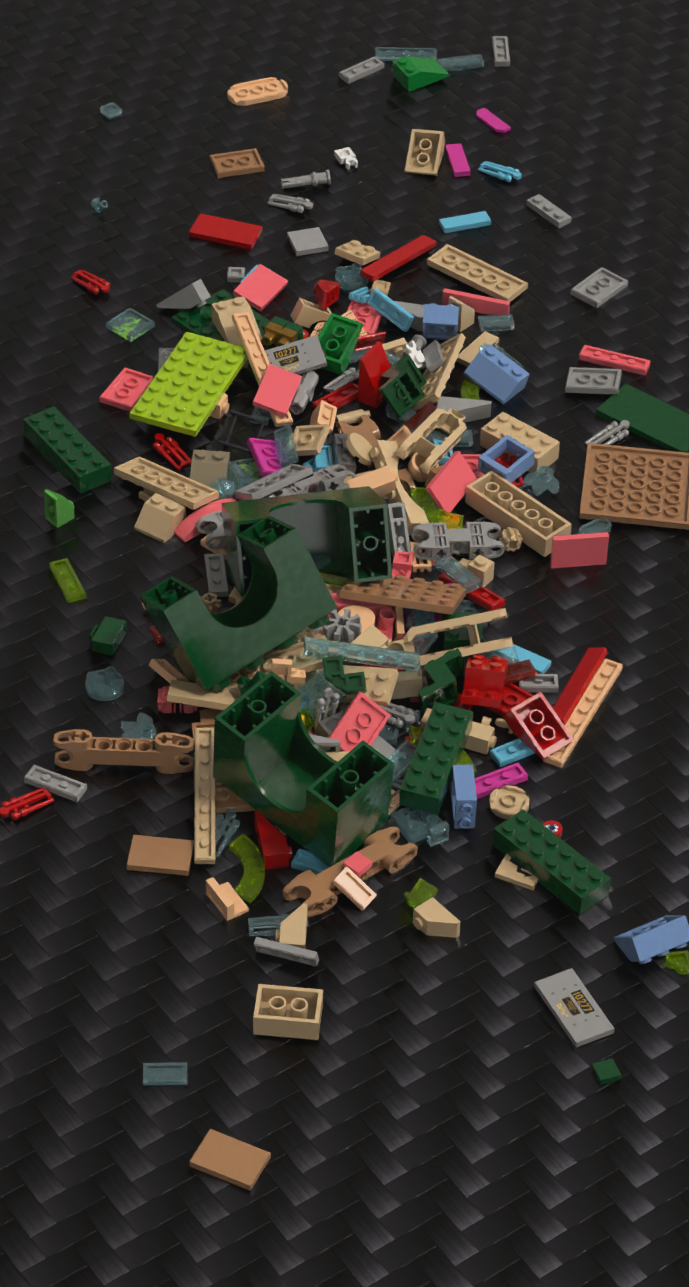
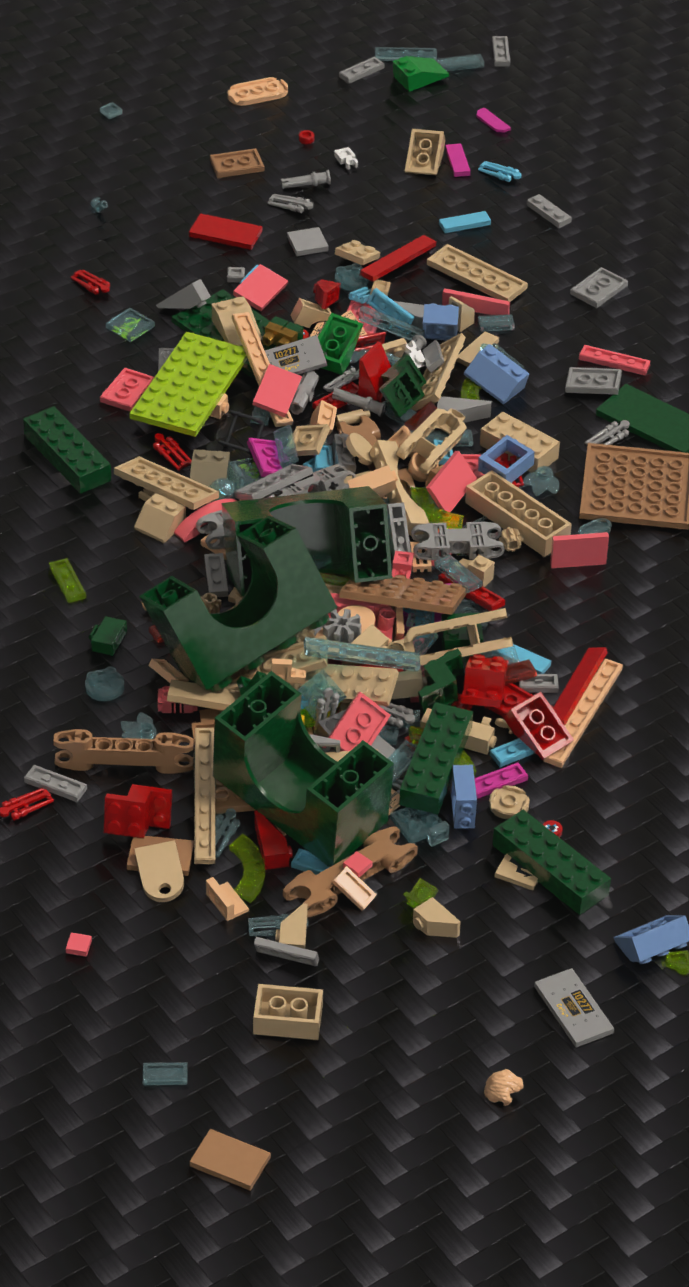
bright green slope [44,489,74,528] -> none
dark green tile [322,656,367,695] -> none
dark green tile [592,1058,621,1085] -> none
none -> coral tile [66,933,92,957]
none -> red bracket [104,784,172,838]
none -> tan tile [134,840,184,902]
none -> red tile [299,130,315,144]
none -> light grey pin [332,387,386,417]
none -> clear light blue tile [359,306,425,341]
none -> light nougat hair [484,1069,524,1106]

